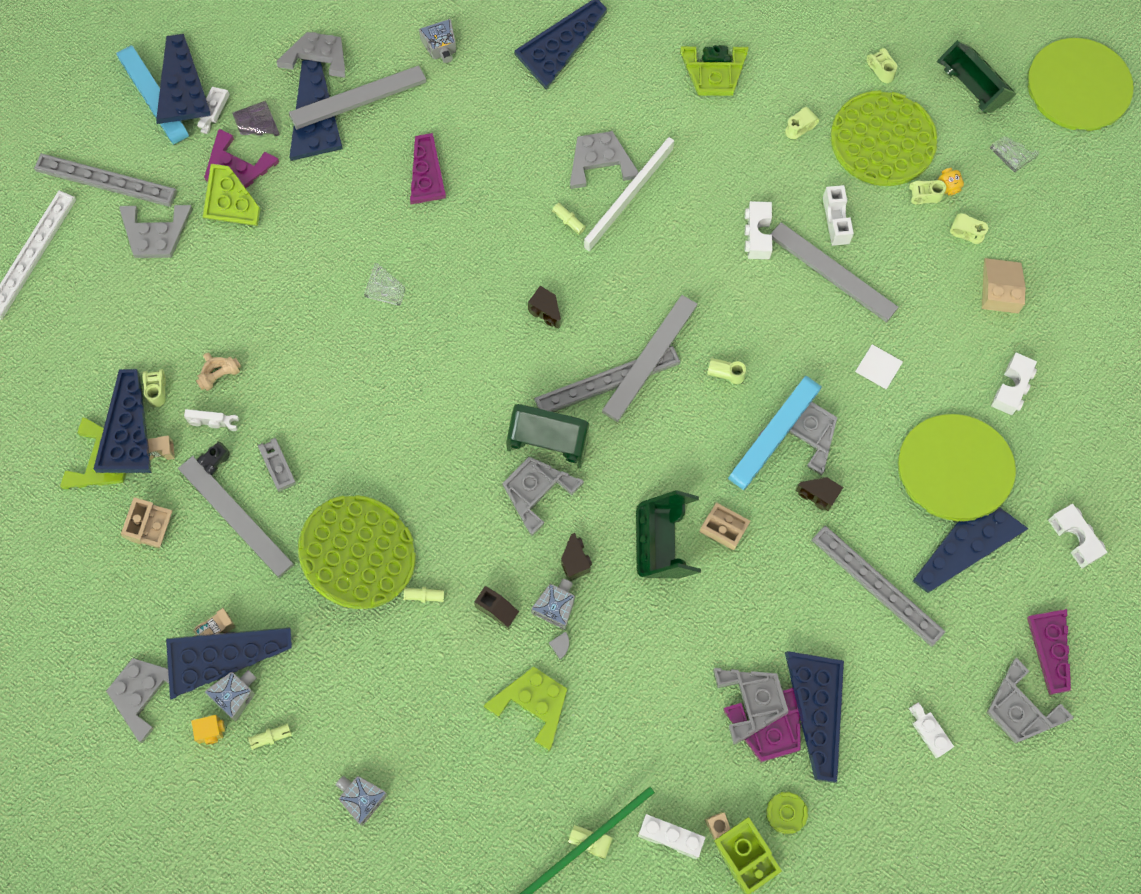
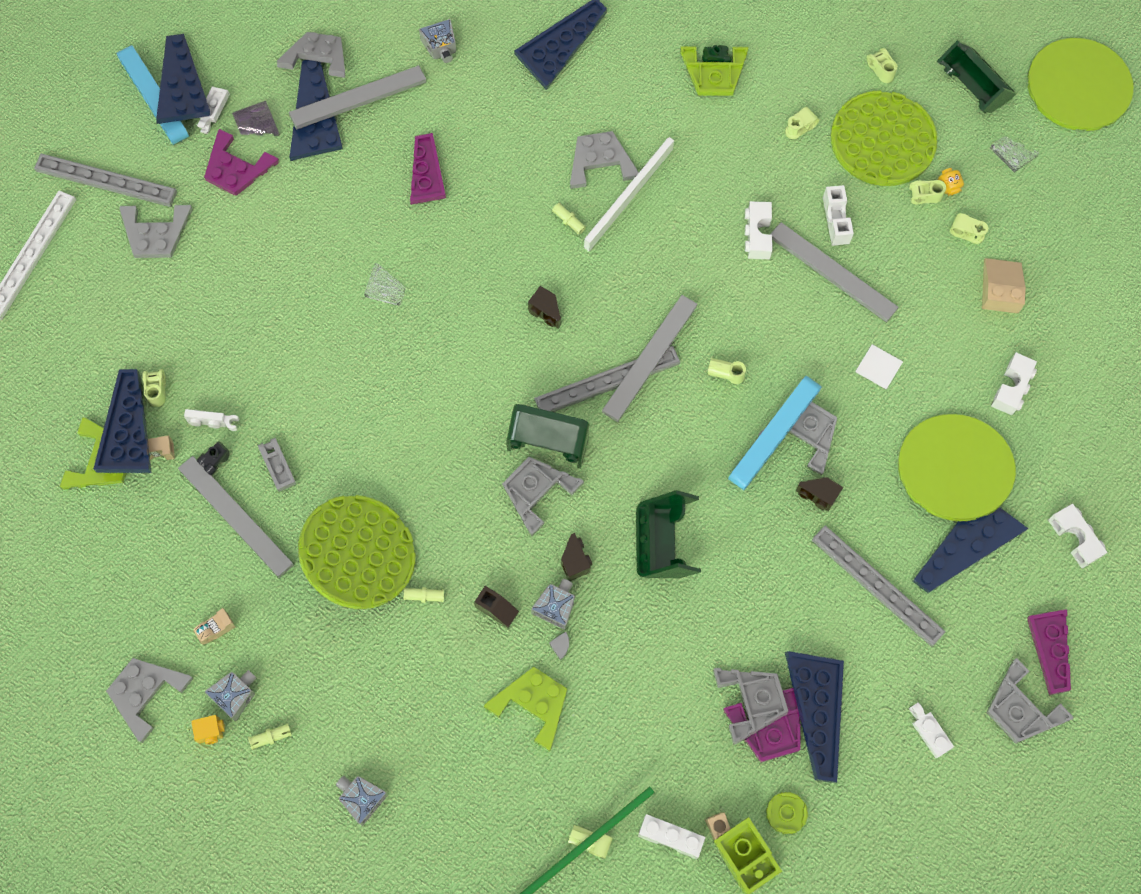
tan brick [121,497,172,549] -> none
dark blue wing [166,627,292,700] -> none
tan piece [196,353,241,391] -> none
lime plate [203,164,261,226] -> none
tan brick [699,503,750,550] -> none

